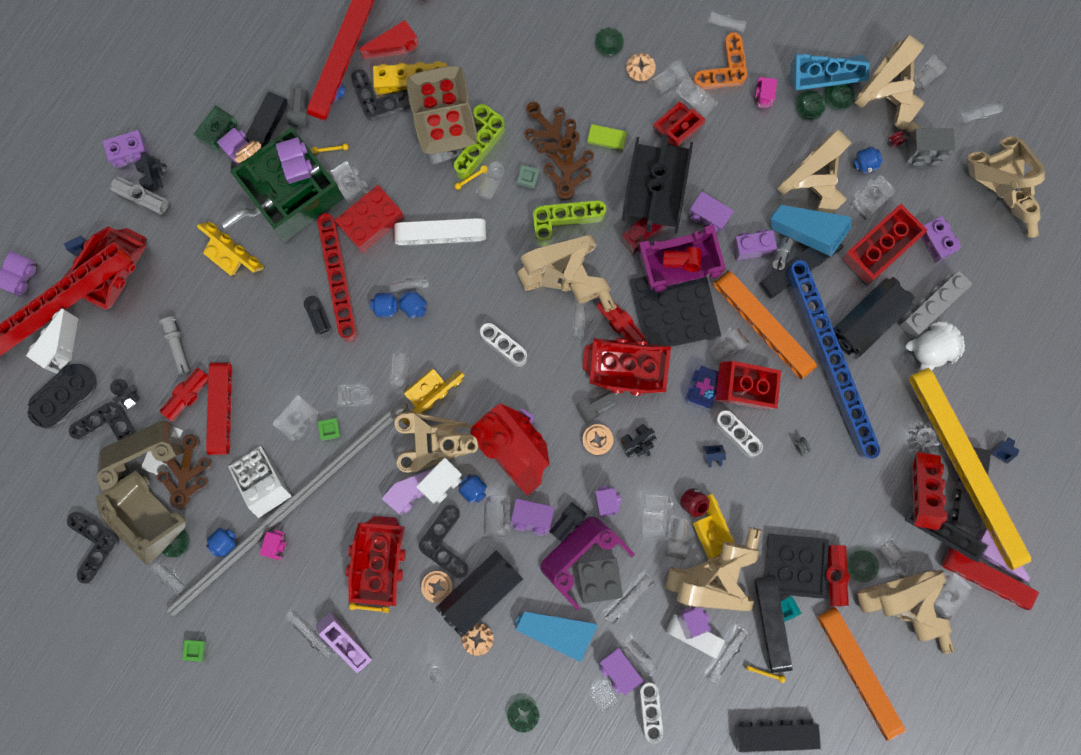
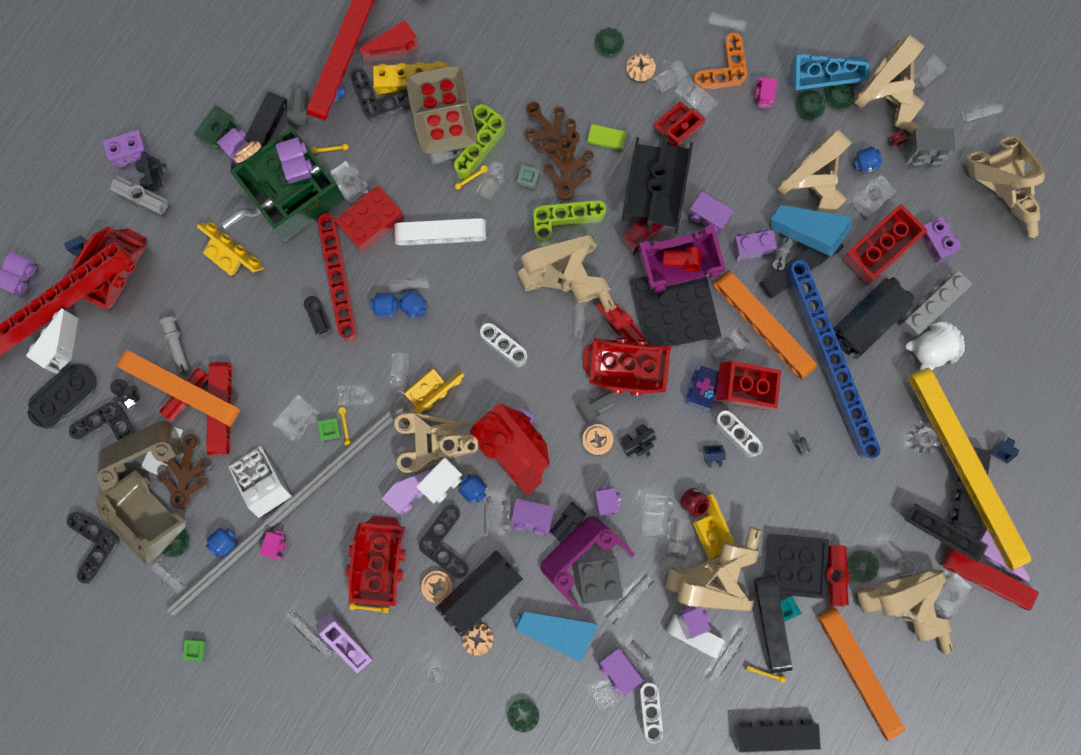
red brick [912,452,947,530] -> none
none -> orange beam [116,349,241,427]
none -> yellow hinge [338,407,352,446]

